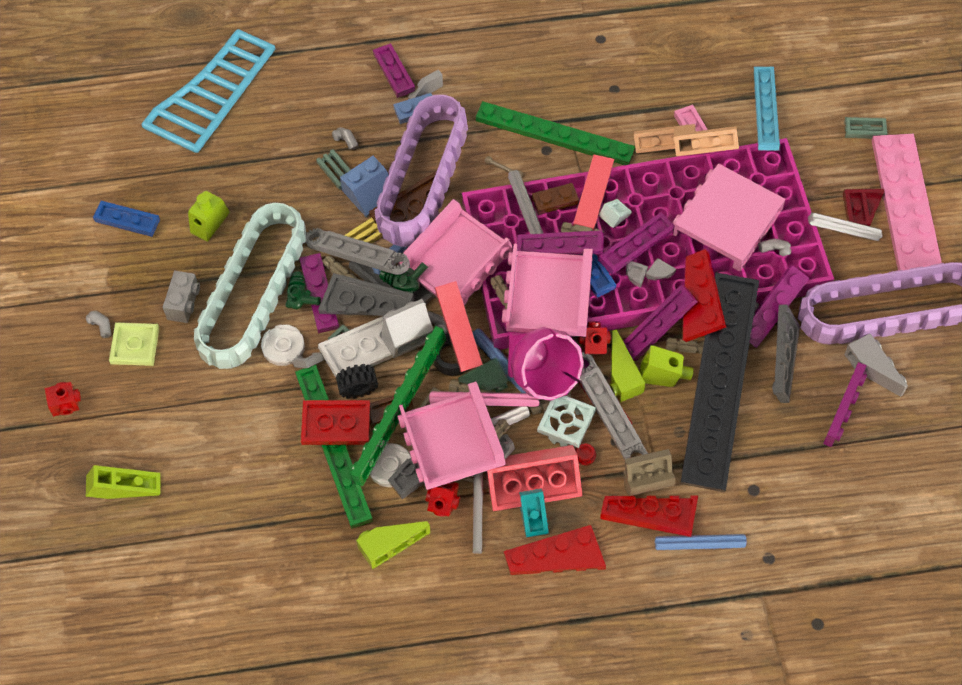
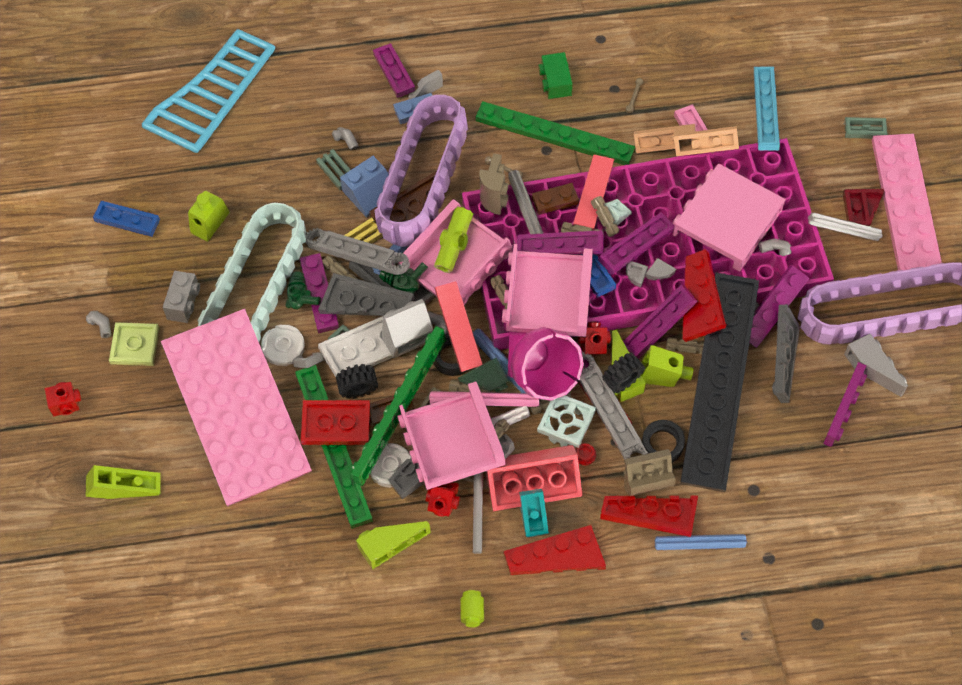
none -> bright pink plate [161,309,312,506]
none -> lime piece [434,207,473,273]
none -> lime brick [460,590,484,627]
none -> dark tan brick [479,153,508,215]
none -> green brick [538,52,573,99]
none -> dark tan axle [591,196,620,237]
none -> black tyre [602,353,645,393]
none -> dark tan hinge [626,78,643,114]
none -> black tyre [642,419,685,463]

